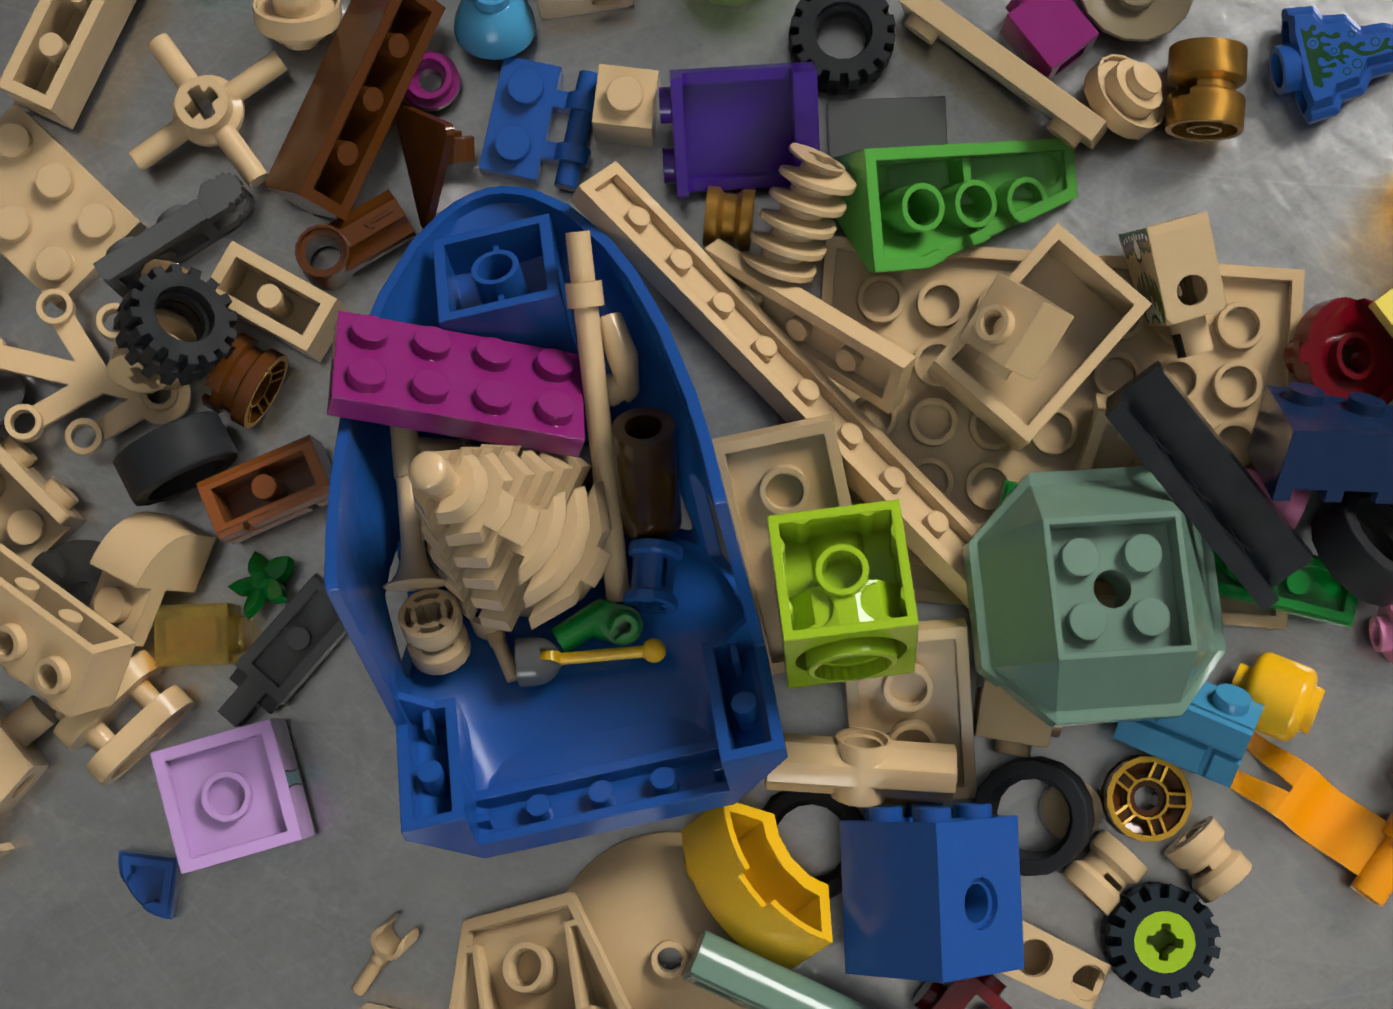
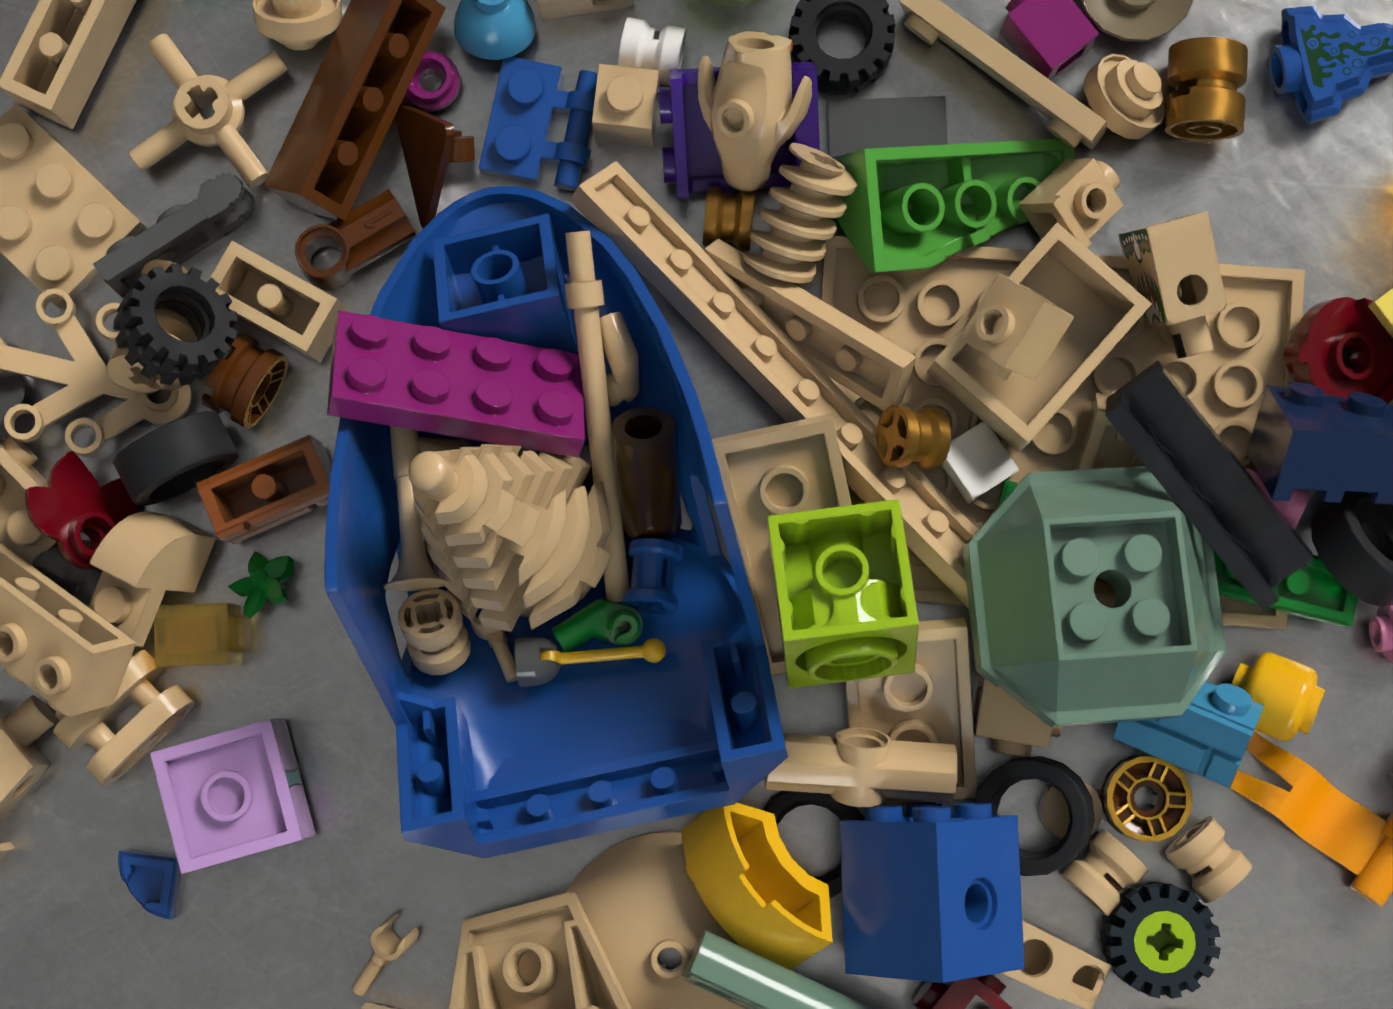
dark grey hinge [217,573,347,727] -> none
none -> dark red plate [25,451,138,570]
none -> white wheel [617,17,687,86]
none -> tan animal [698,31,812,192]
none -> pearl gold wheel [876,405,951,469]
none -> white slope [942,421,1019,504]
none -> tan brick [1018,158,1124,248]

